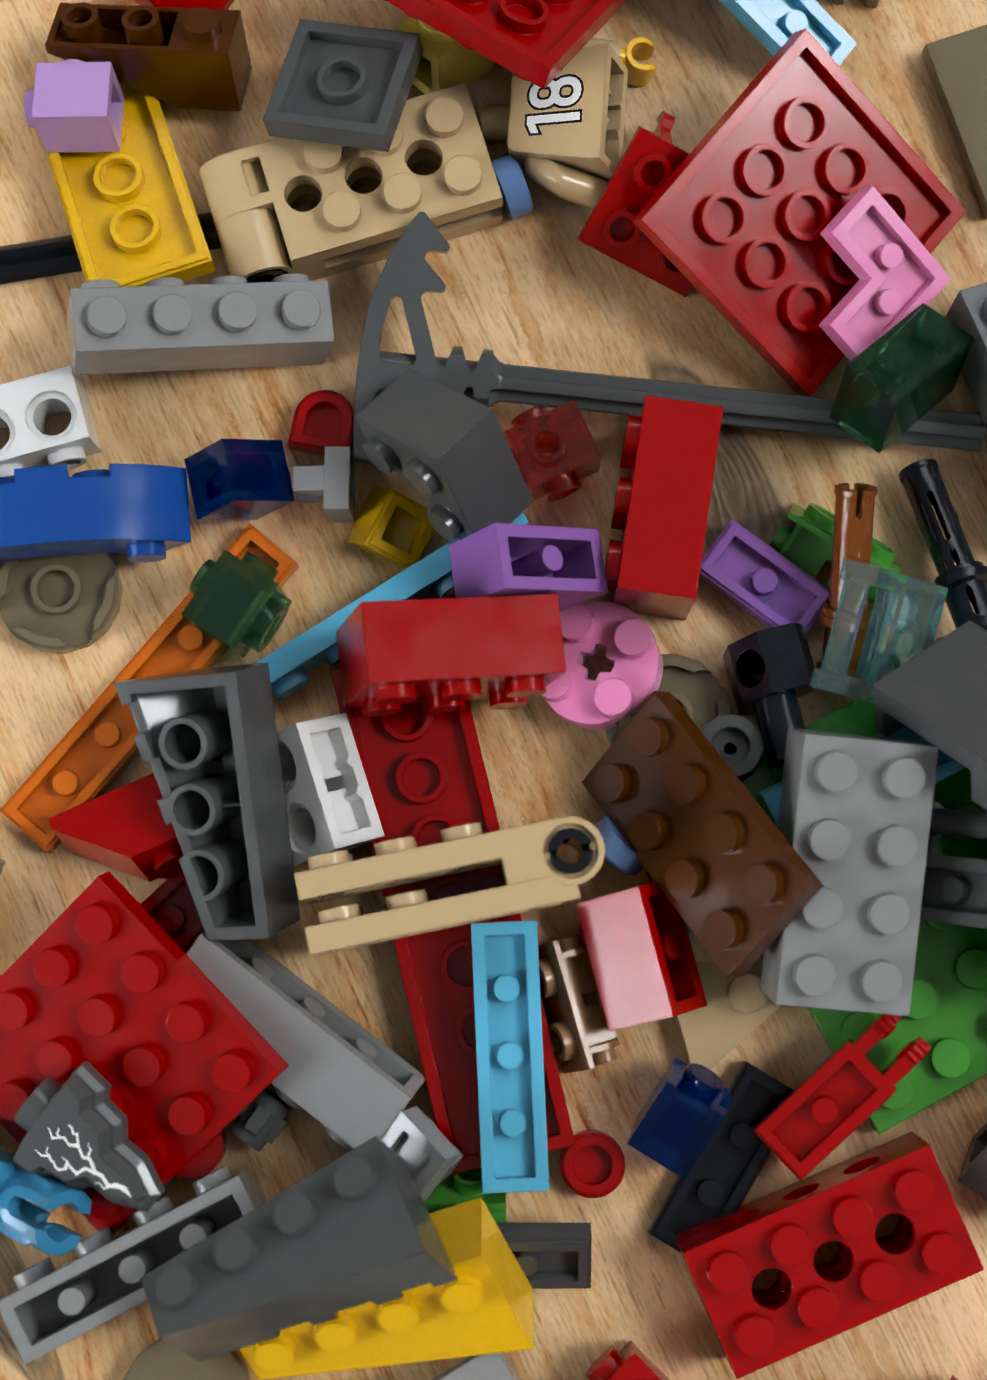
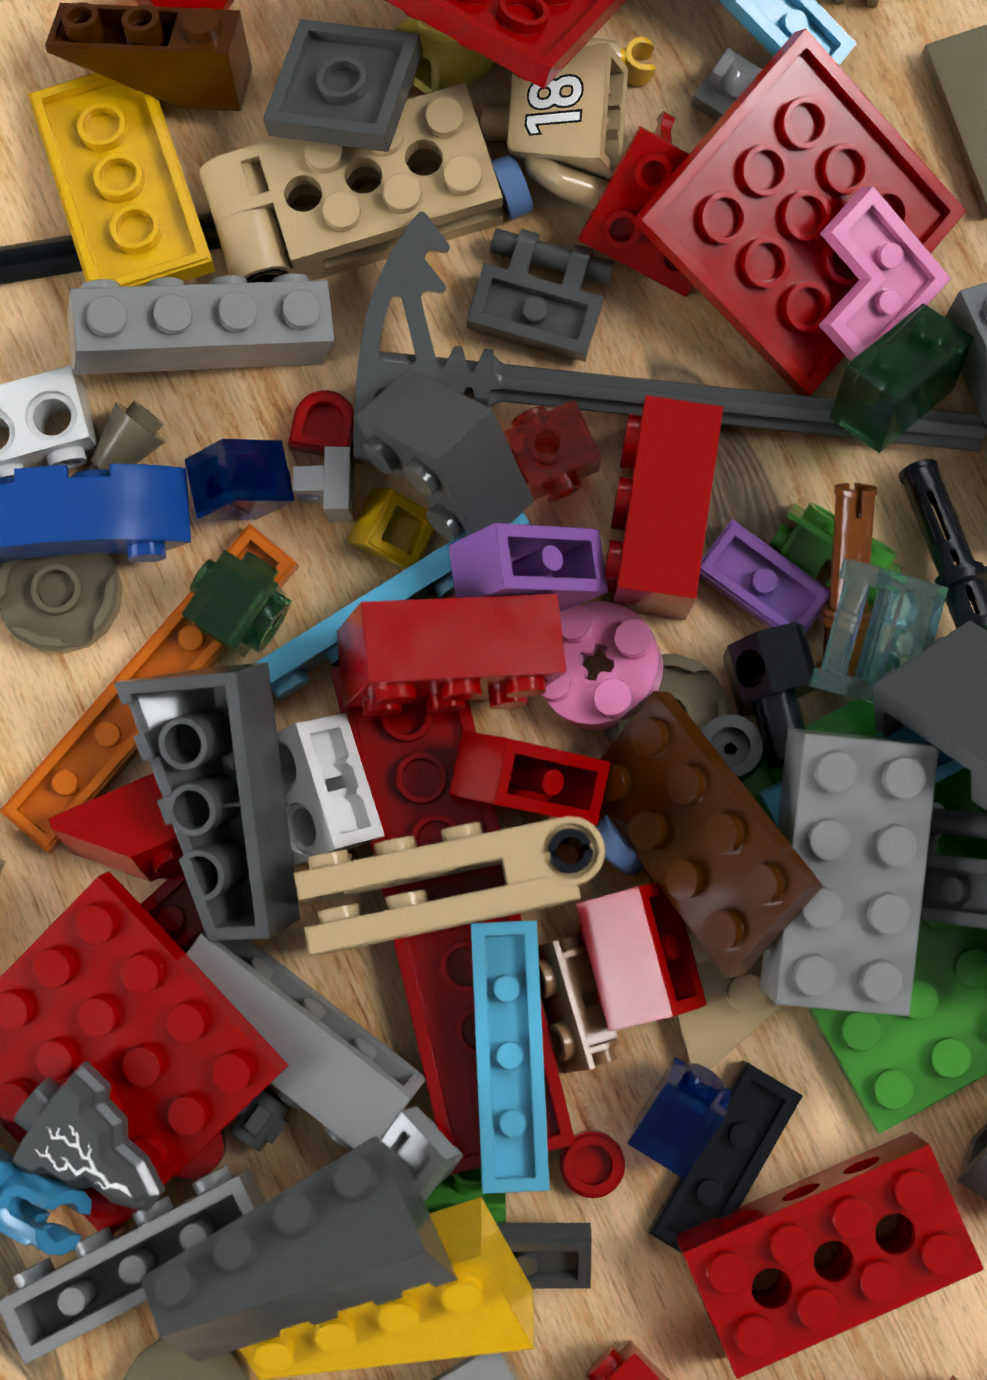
lavender brick [24,59,124,153] -> none
red hinge [753,1014,931,1181] -> none
none -> dark tan cone [87,401,166,470]
none -> red brick [449,730,611,825]
none -> dark grey plate [466,228,615,362]
none -> light grey tile [692,48,762,122]

